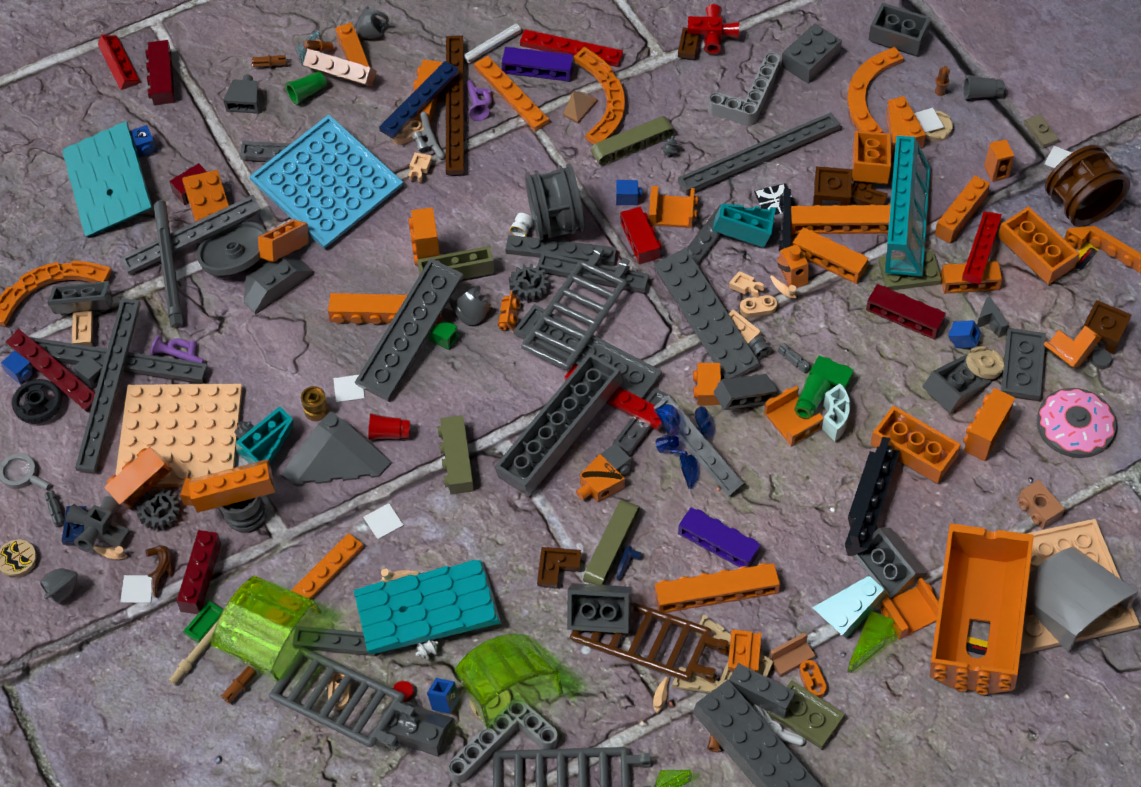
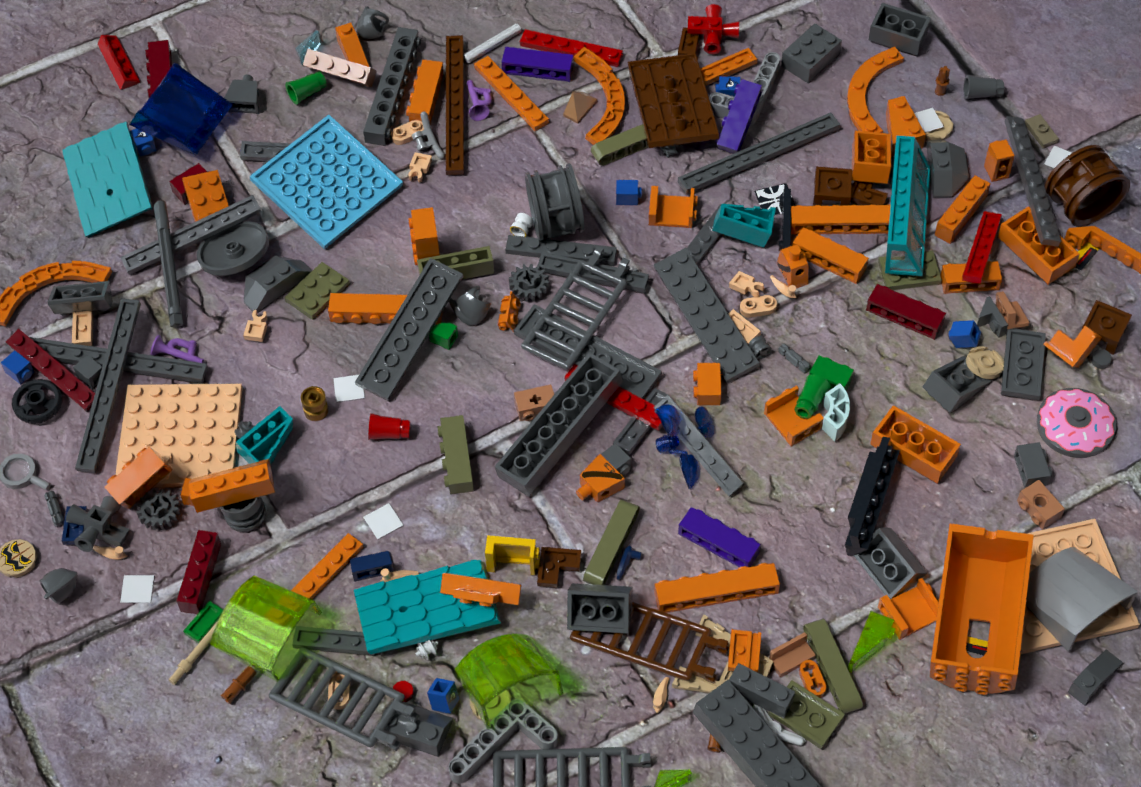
reddish brown piece [145,545,172,597] -> none
dark orange axle [252,54,287,68] -> none
orange brick [258,219,309,262] -> none
dark grey slope [281,411,391,486] -> none
dark orange axle [303,39,333,52] -> none
dark blue plate [379,61,459,139] -> none
red brick [620,206,662,264] -> none
dark grey brick [713,374,777,410] -> none
wedge [812,576,888,639] -> none
orange brick [963,388,1015,461] -> none
none -> clear blue windscreen [129,63,233,156]
none -> light nougat plate [243,310,267,342]
none -> olive plate [285,262,350,320]
none -> dark blue panel [350,551,393,582]
none -> dark grey brick [363,27,421,146]
none -> orange bracket [440,573,522,607]
none -> yellow panel [485,535,540,575]
none -> nougat brick [514,384,554,421]
none -> reddish brown piece [628,53,719,148]
none -> orange plate [700,48,757,86]
none -> blue brick [715,77,740,97]
none -> dark purple brick [716,79,763,154]
none -> olive beam [803,619,863,714]
none -> dark grey wedge [925,140,969,199]
none -> nougat panel [995,291,1029,329]
none -> flat silver plate [1004,116,1061,246]
none -> dark grey brick [1014,442,1052,489]
none -> dark grey slope [1068,650,1123,706]

